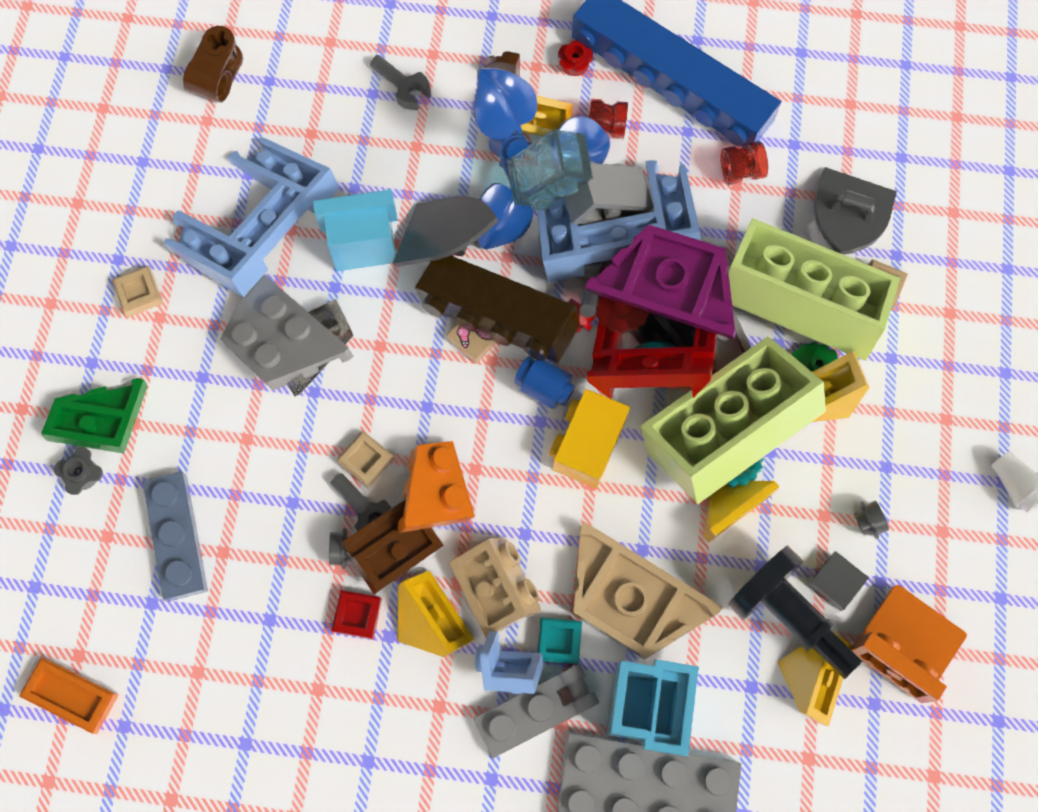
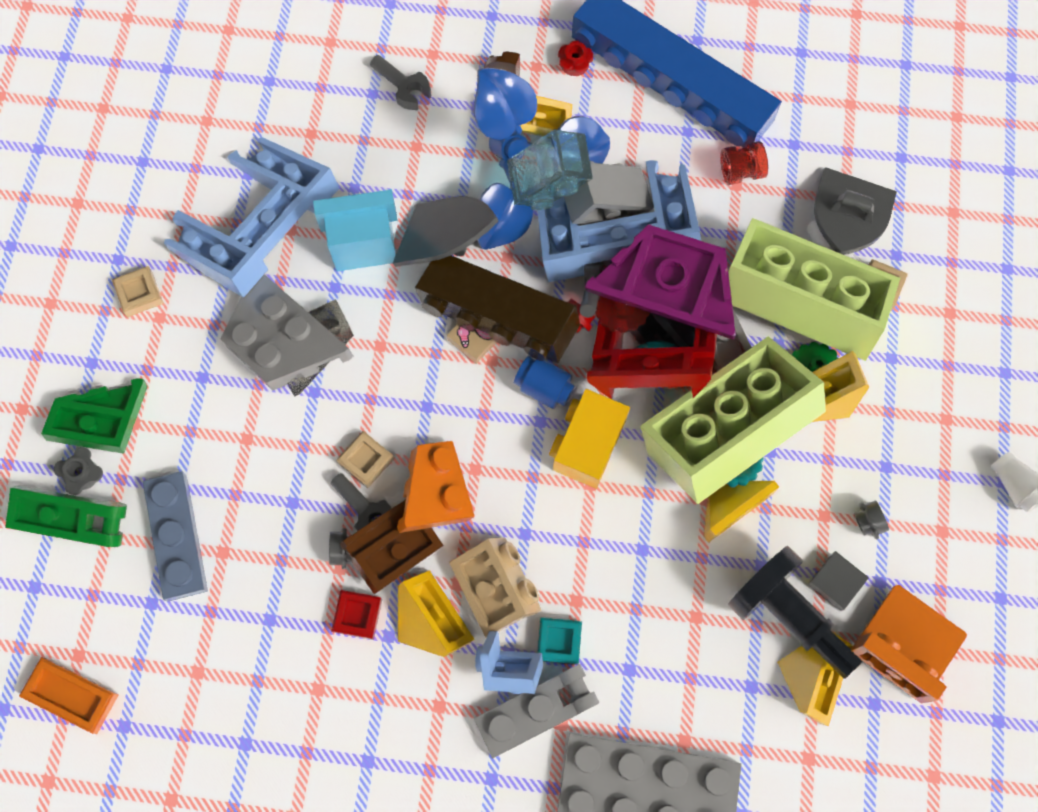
reddish brown piece [183,26,244,103] -> none
tan wing [573,521,723,660] -> none
clear red wheel [589,98,628,140] -> none
medium azure plate [606,659,699,757] -> none
none -> green plate [5,485,127,547]

